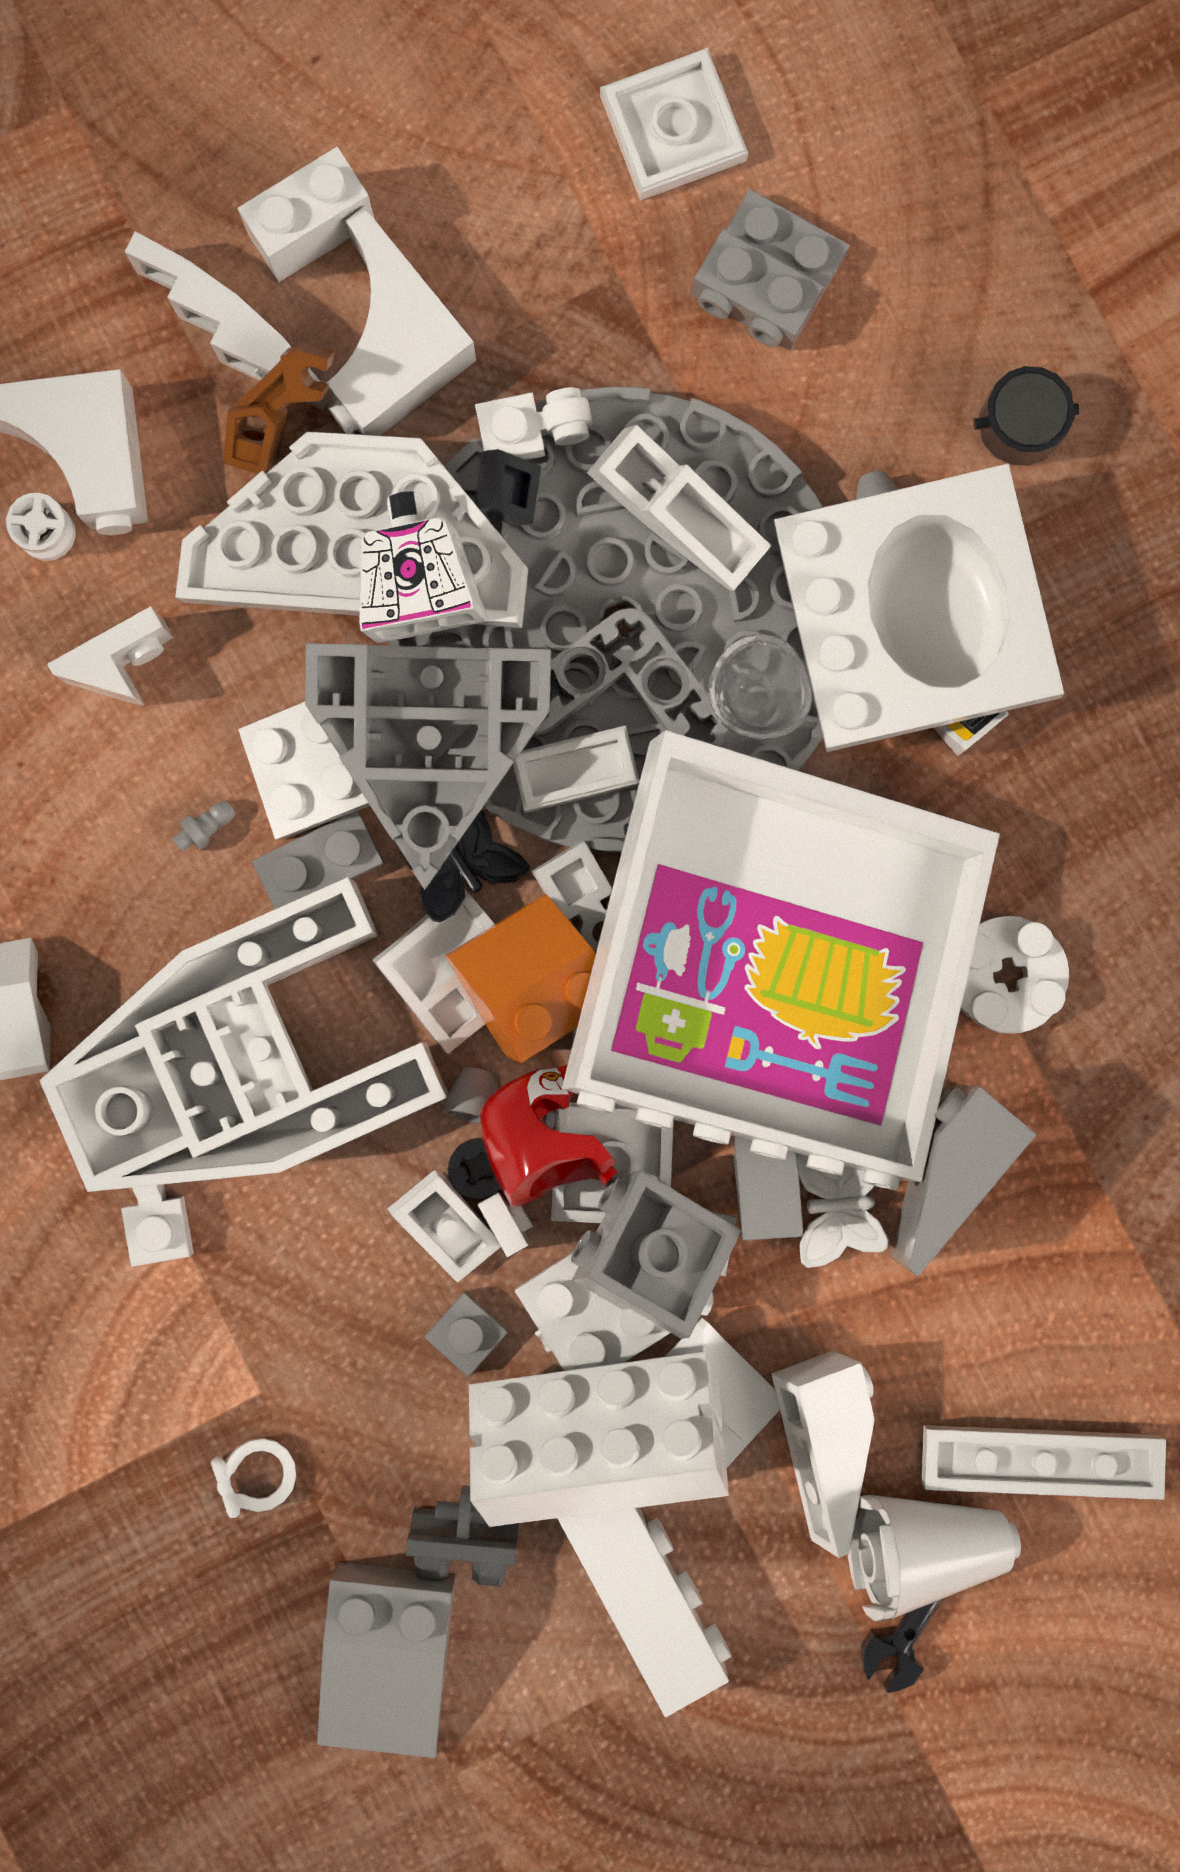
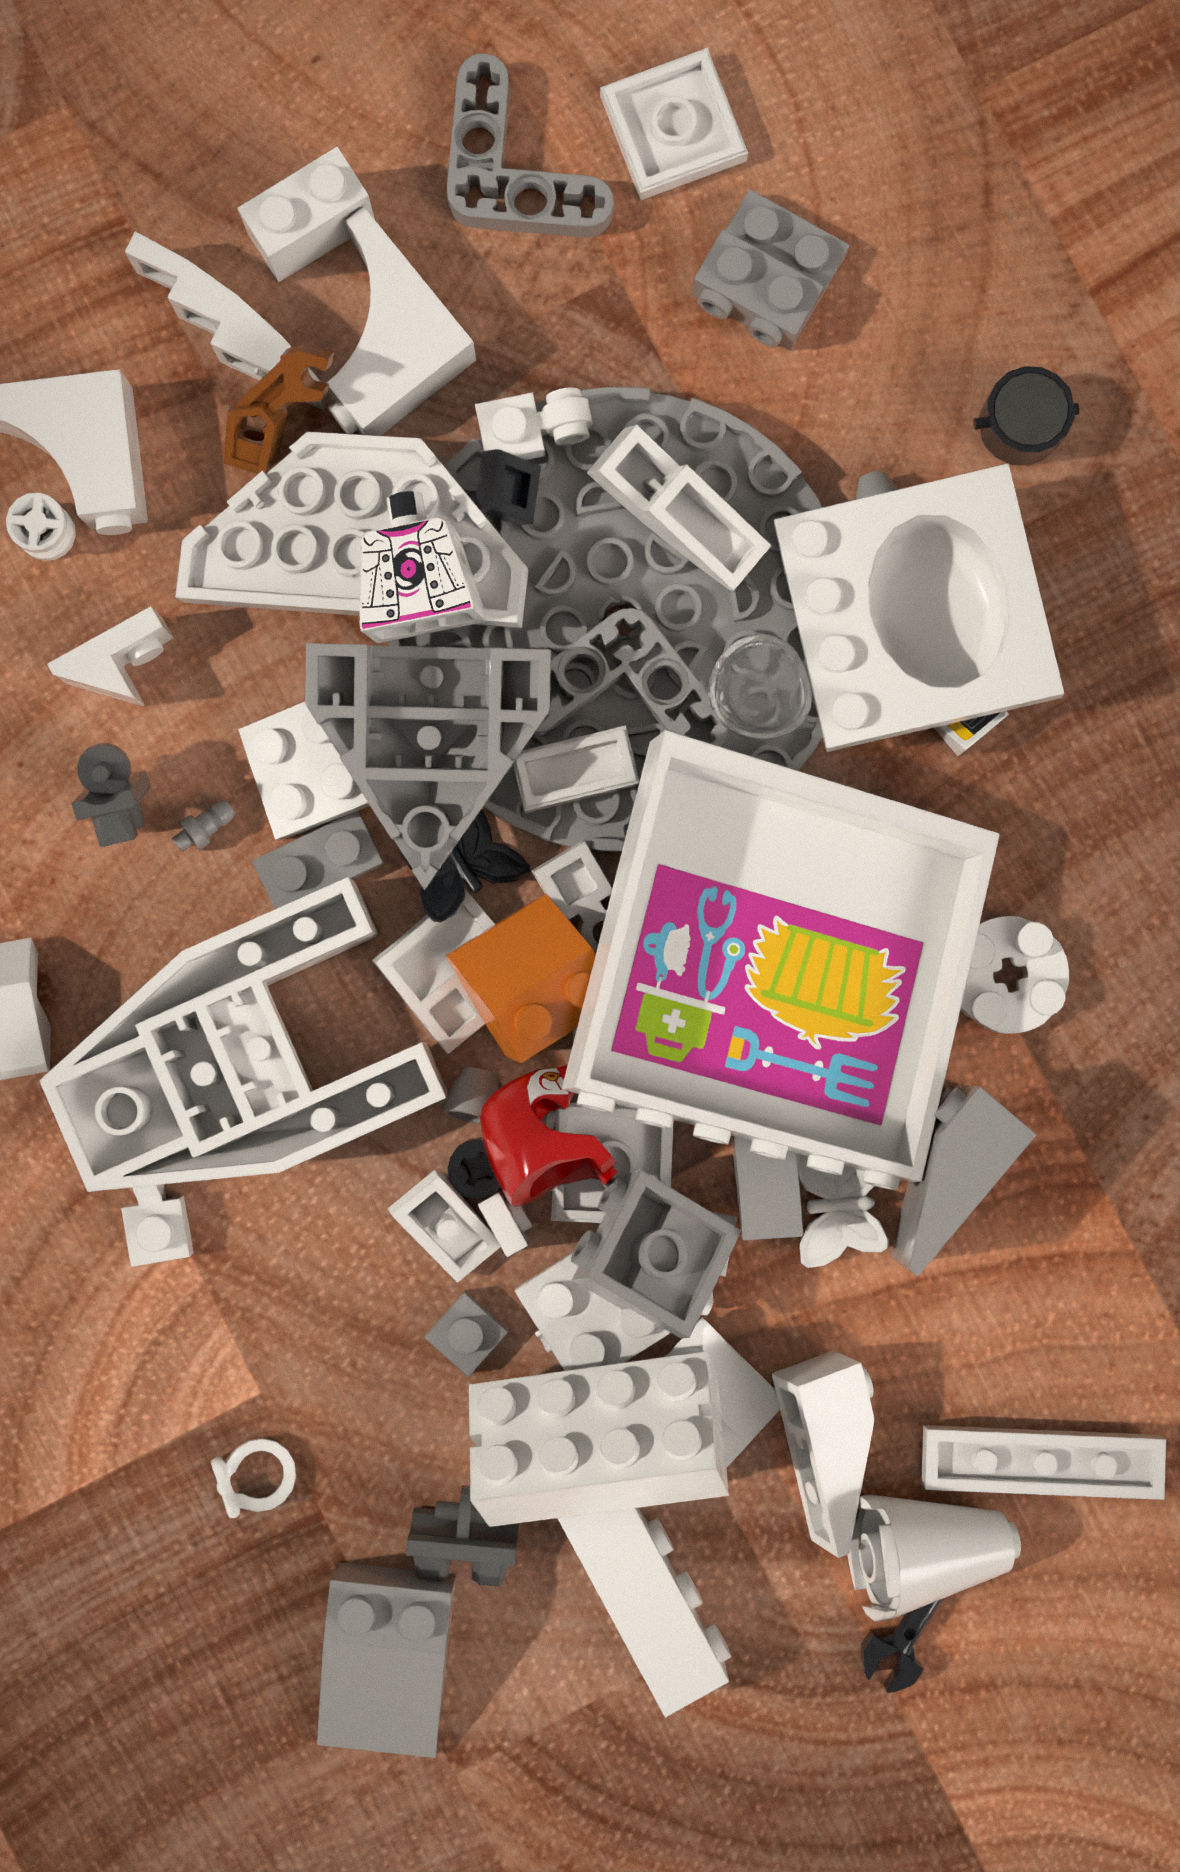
none -> dark grey hips [71,743,150,847]
none -> light grey beam [447,53,614,238]

